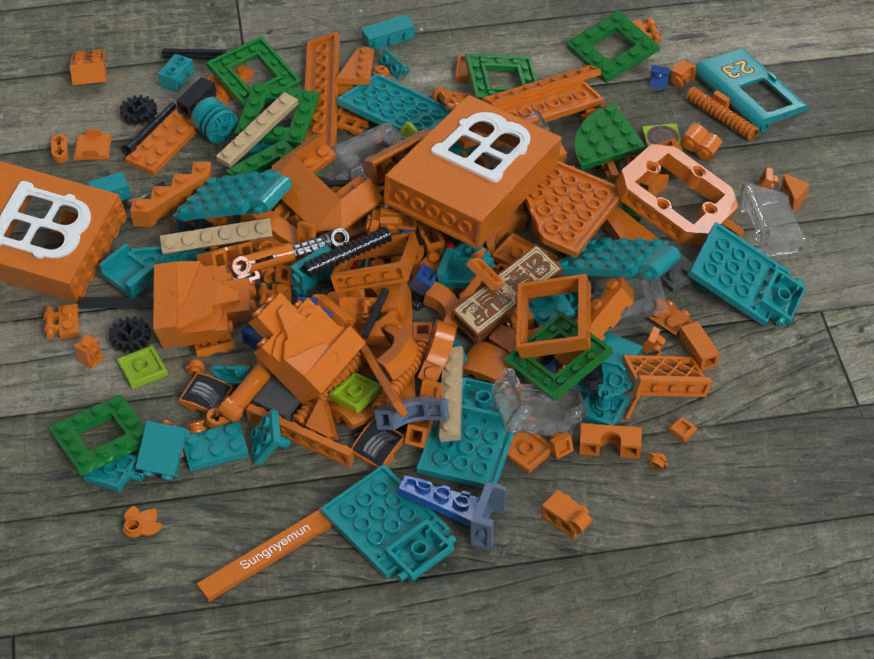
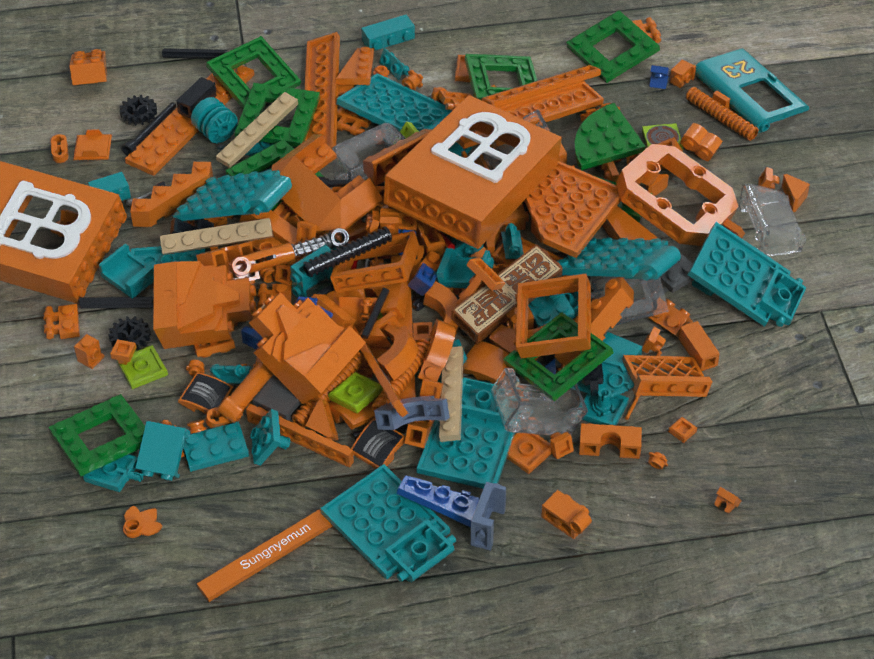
teal brick [158,54,195,92] -> none
none -> orange tile [110,339,137,365]
none -> orange brick [402,70,423,91]
none -> teal hinge [501,223,524,260]
none -> orange tile [715,487,742,513]

